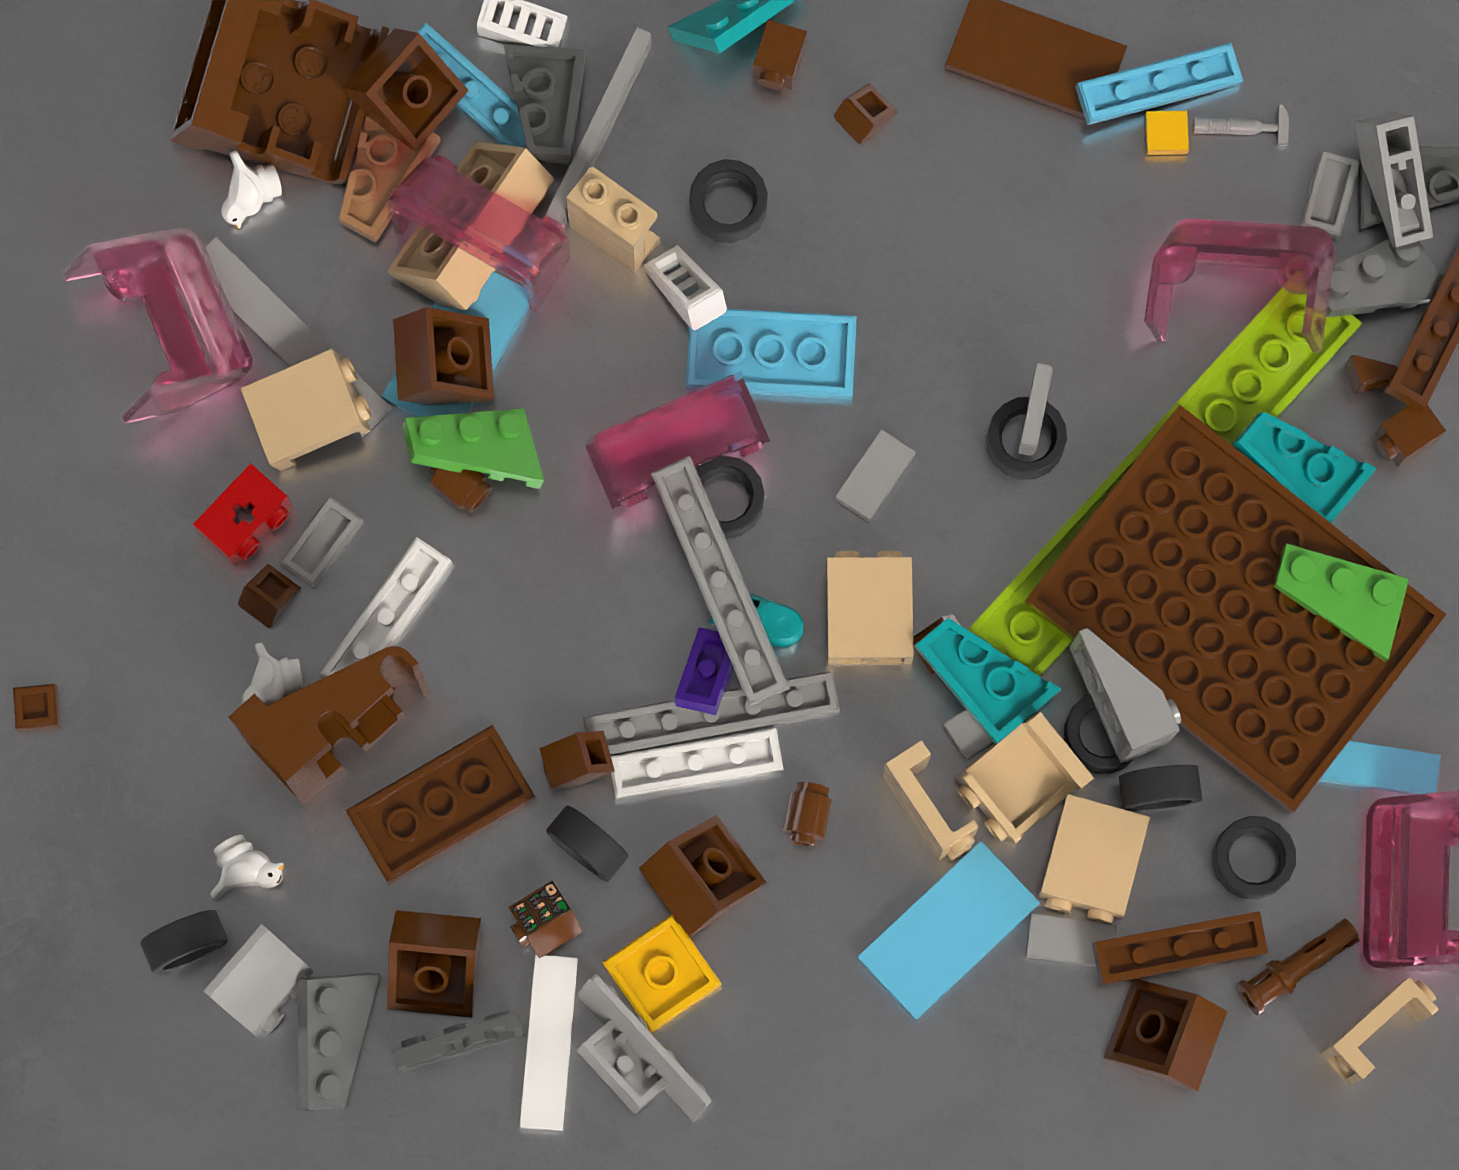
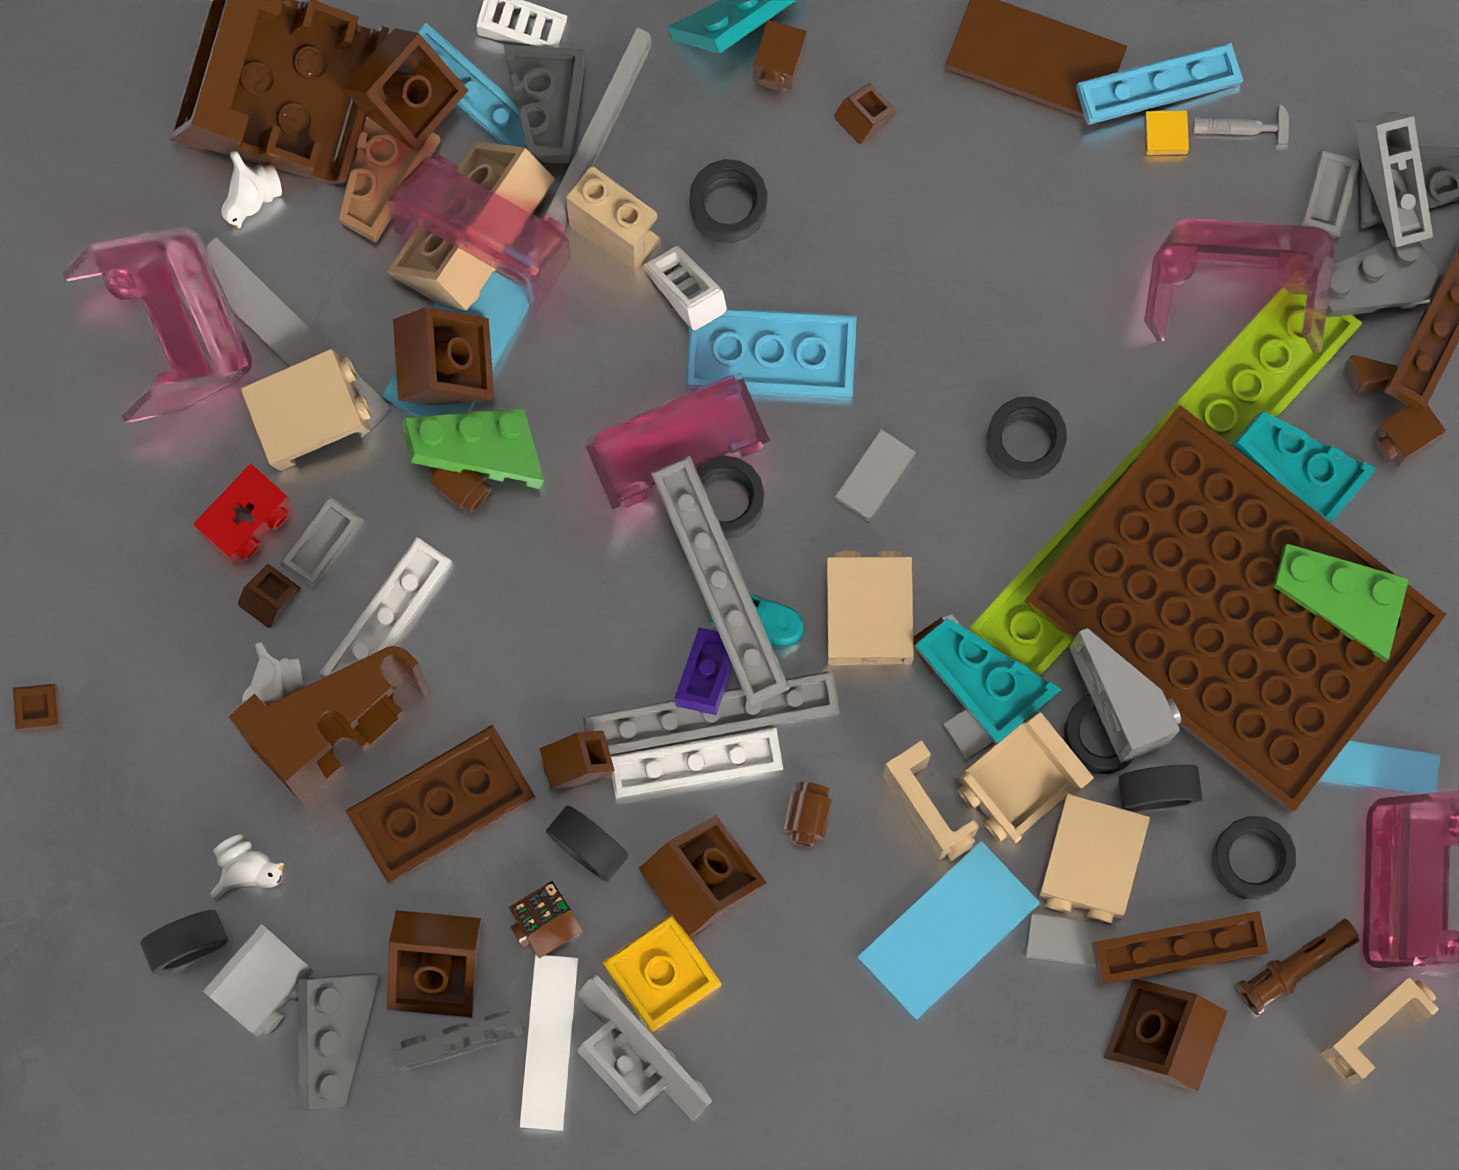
light grey tile [1018,363,1053,456] -> none

